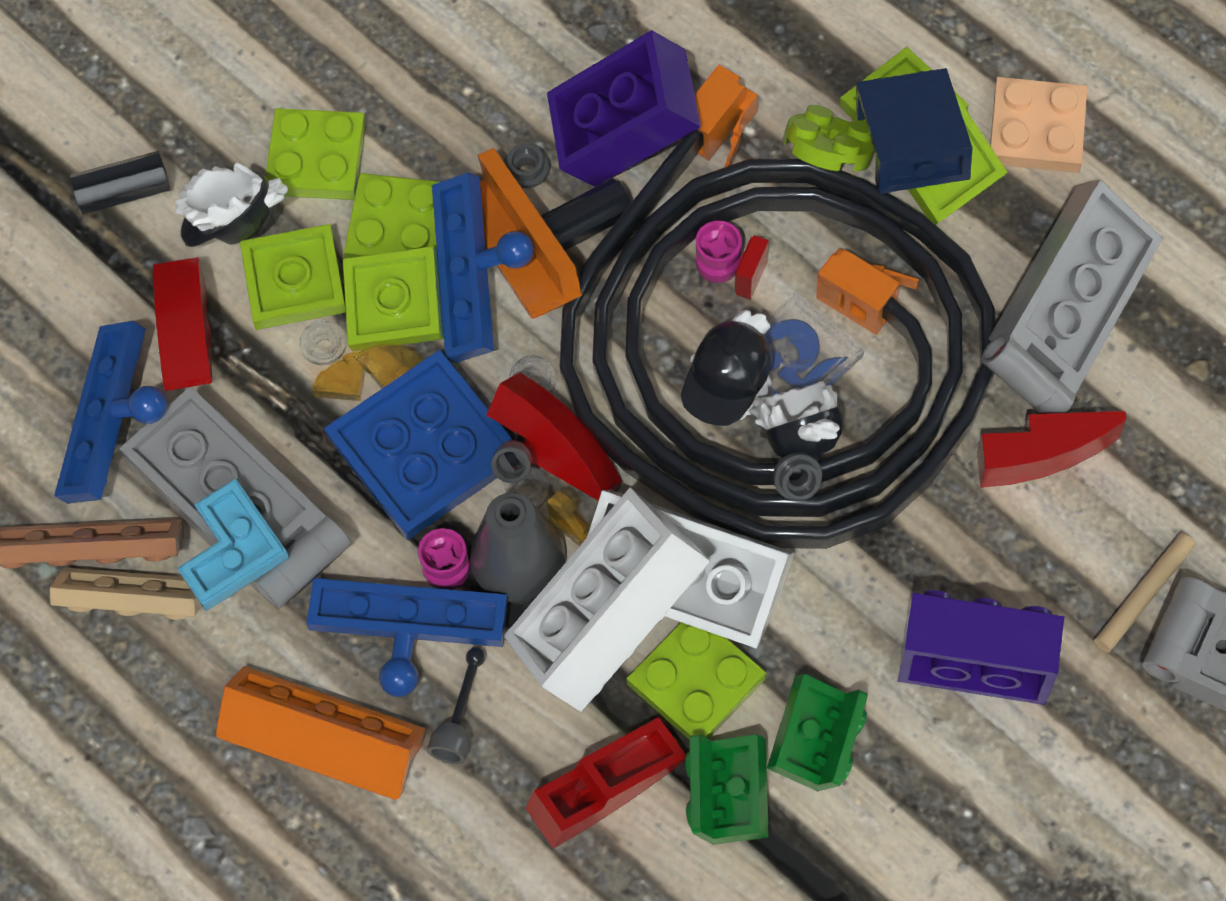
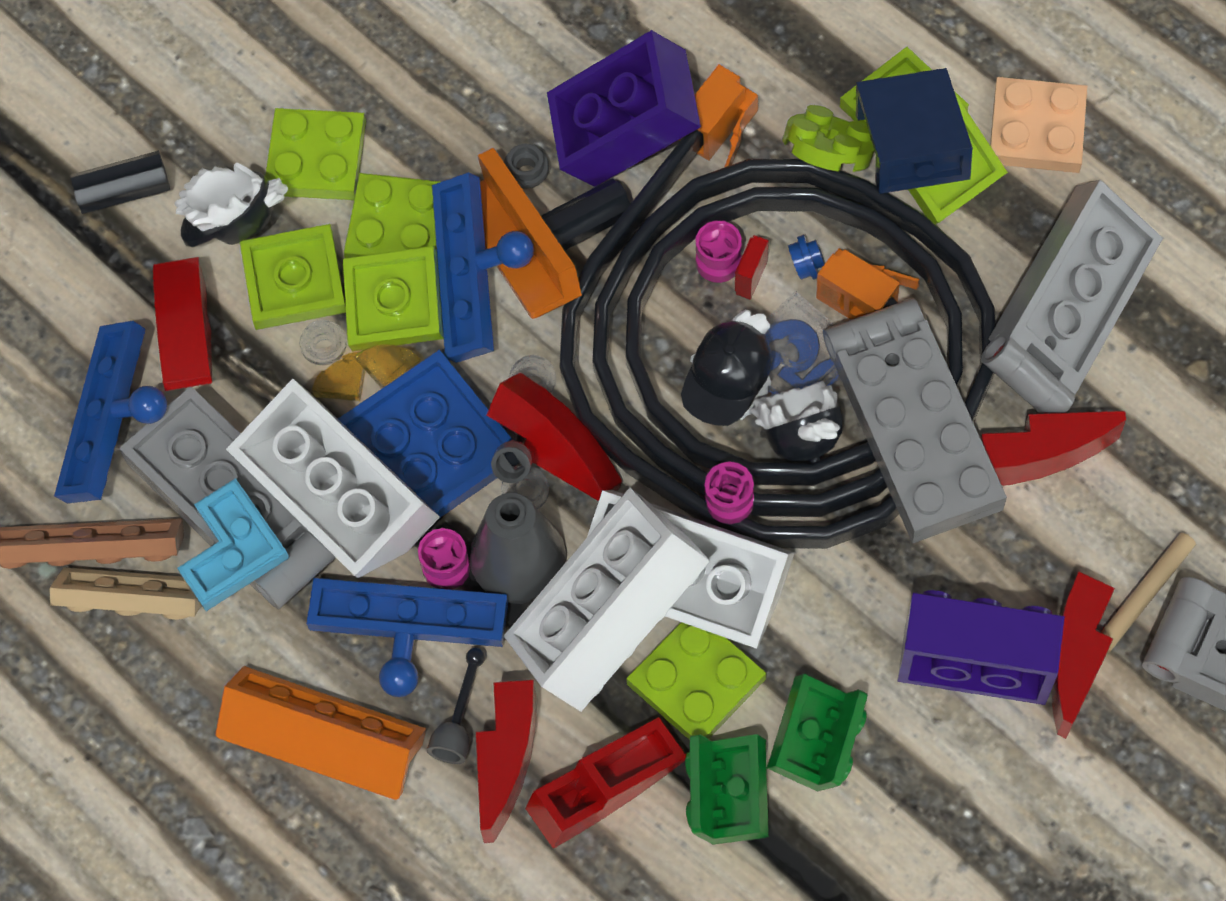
clear yellow tile [547,491,591,546] -> none
dark grey plate [773,452,822,501] -> none
none -> white slope [226,379,440,578]
none -> red slope [476,680,536,843]
none -> dark pink wheel [704,462,754,524]
none -> blue plate [788,234,825,280]
none -> light grey hinge [823,298,1007,544]
none -> red slope [1051,571,1115,739]

